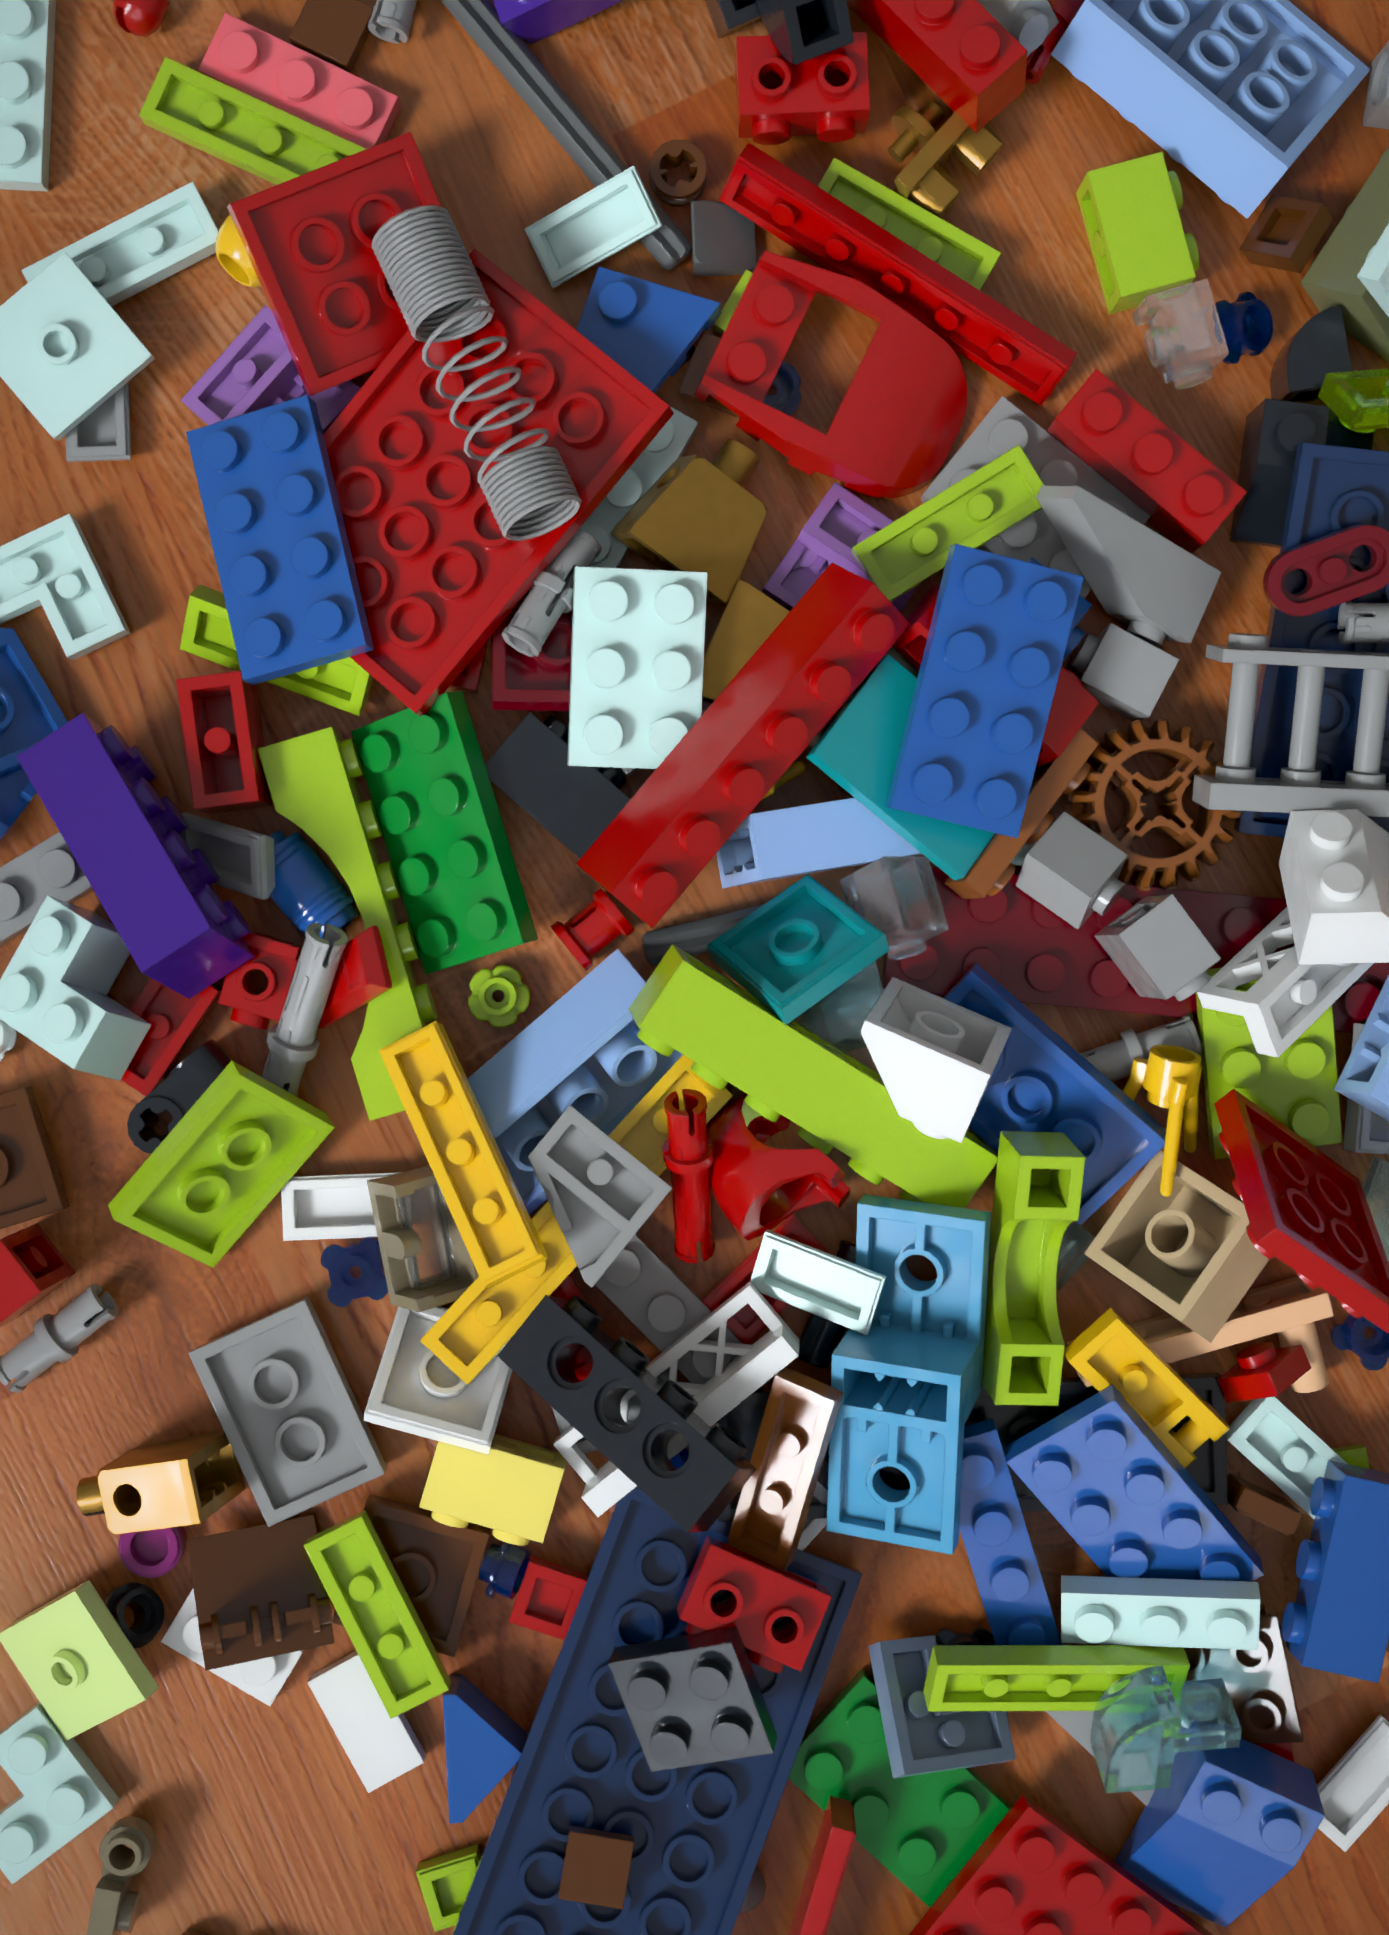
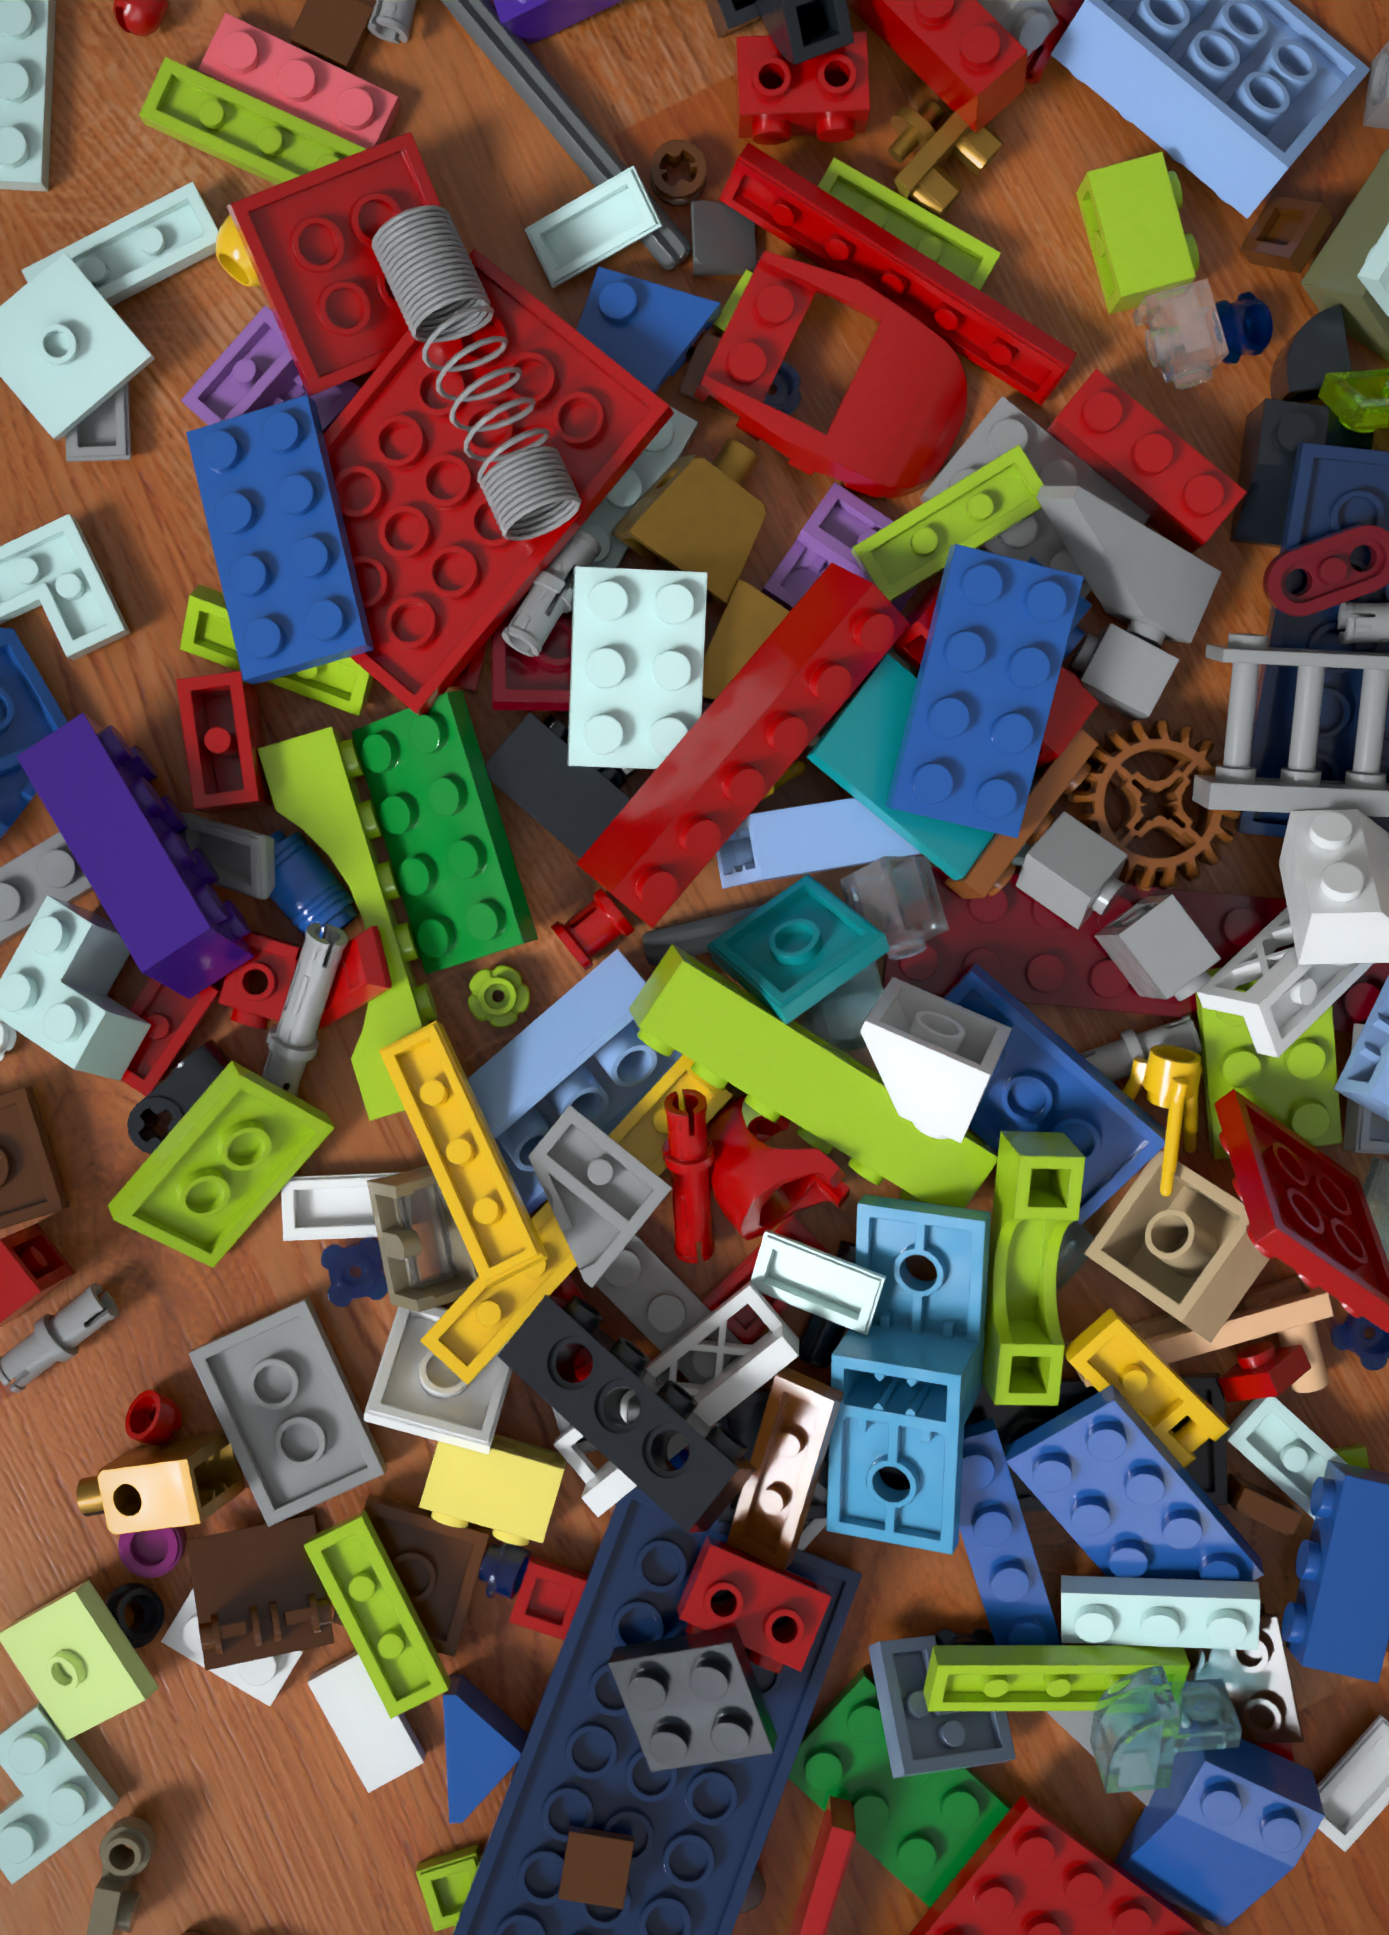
none -> red hinge [125,1390,183,1446]

